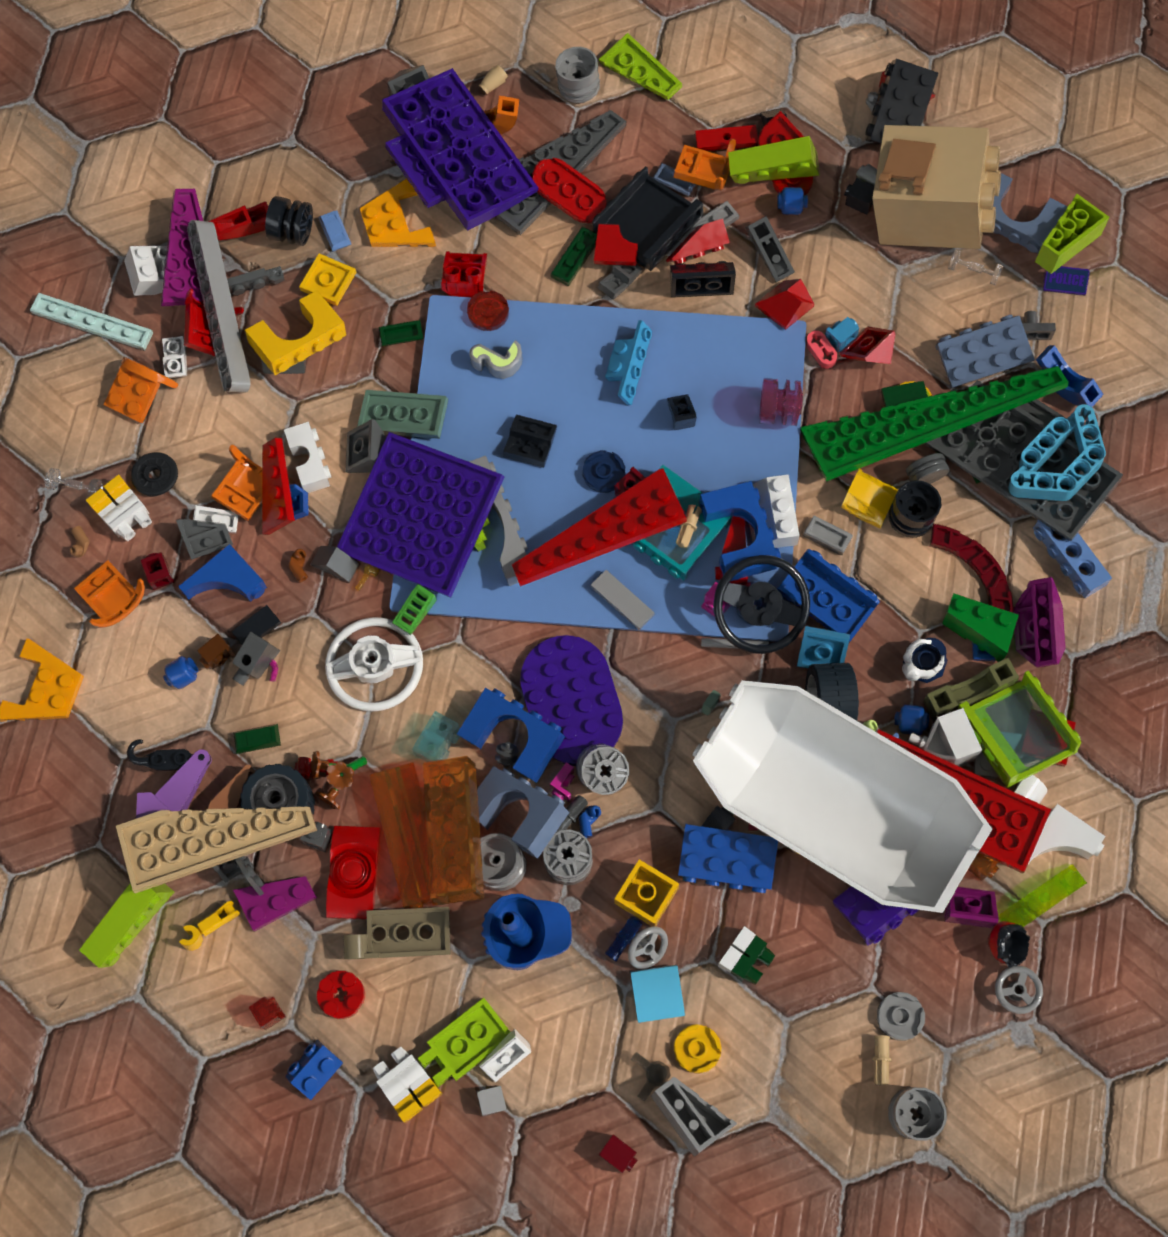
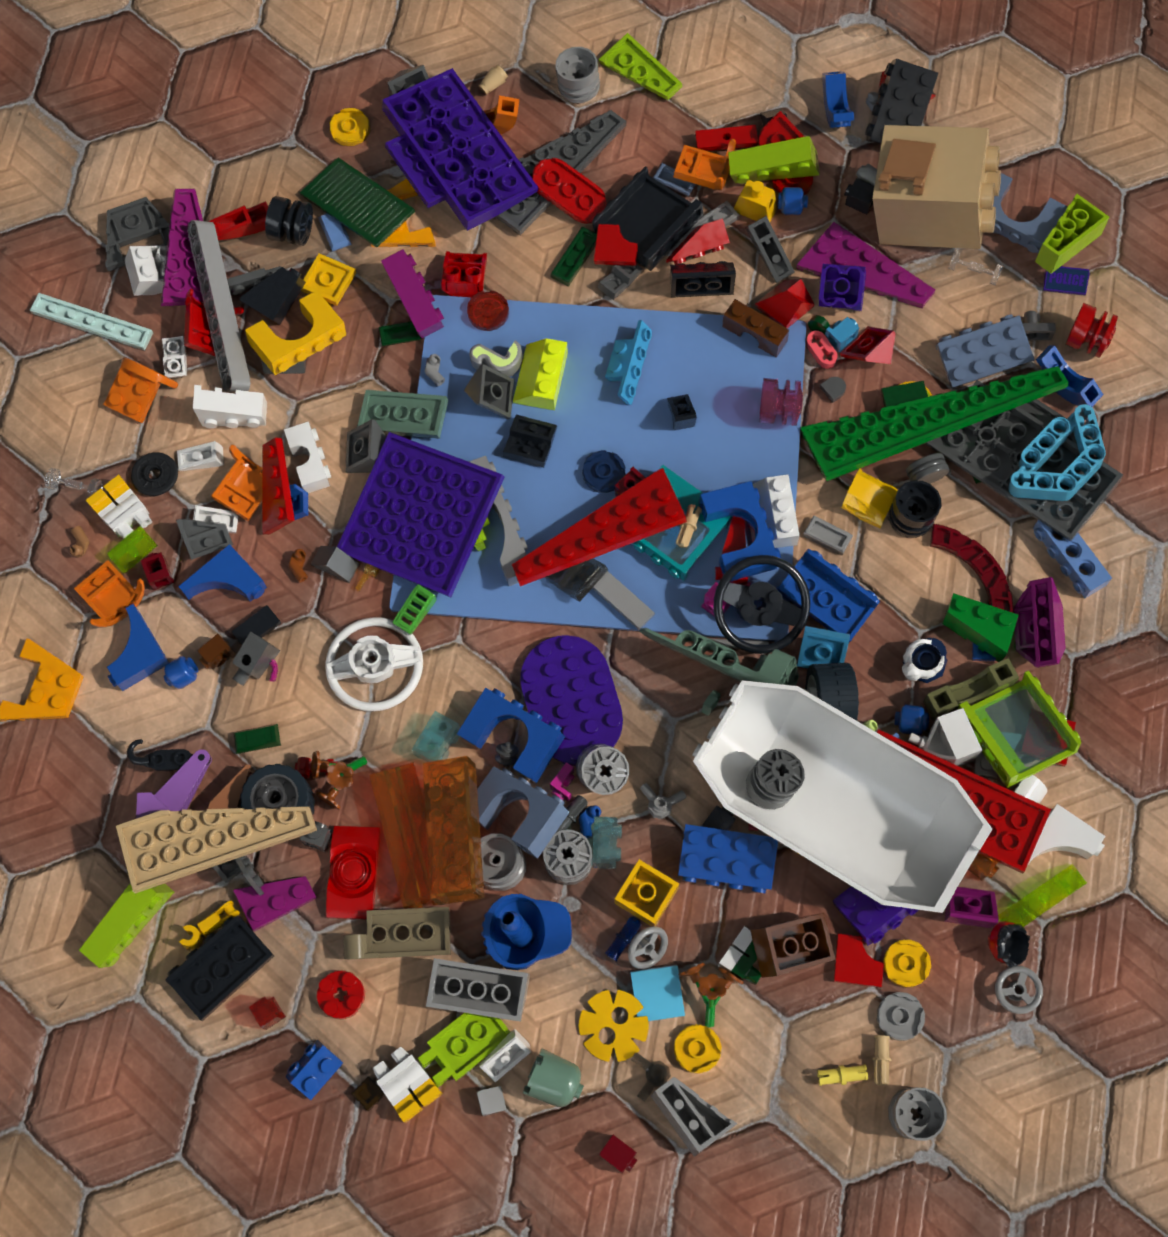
none -> dark grey wing [105,197,170,272]
none -> clear neon green slope [107,526,158,574]
none -> blue arch [107,604,169,691]
none -> black bracket [165,915,275,1021]
none -> white slope [177,441,224,471]
none -> white wedge [193,385,267,428]
none -> black slope [239,267,306,325]
none -> dark green window [300,157,415,248]
none -> yellow tile [329,108,370,146]
none -> dark brown tile [351,1076,385,1112]
none -> magenta wedge [381,249,444,338]
none -> light grey arm [425,354,445,386]
none -> light grey slope [426,958,530,1022]
none -> dark grey slope [464,364,514,419]
none -> neon yellow slope [513,338,568,411]
none -> sand green cylinder [523,1048,584,1107]
none -> clear smoke slope [545,559,608,602]
none -> yellow piece [579,990,649,1062]
none -> clear light blue brick [592,817,622,869]
none -> sand green panel [639,628,799,686]
none -> light grey piece [640,783,686,819]
none -> dark orange plant [678,962,744,1027]
none -> reddish brown arch [722,299,789,358]
none -> yellow torso [734,180,777,222]
none -> dark grey wheel [746,749,805,810]
none -> reddish brown brick [750,913,836,978]
none -> magenta wing [796,222,935,308]
none -> dark green tile [808,315,830,335]
none -> light yellow pin [817,1064,868,1086]
none -> dark purple piece [819,264,866,311]
none -> dark grey tile [820,377,846,403]
none -> blue arch [822,71,854,128]
none -> red tile [833,934,884,988]
none -> yellow tile [883,940,931,988]
none -> red wheel [1065,303,1118,358]

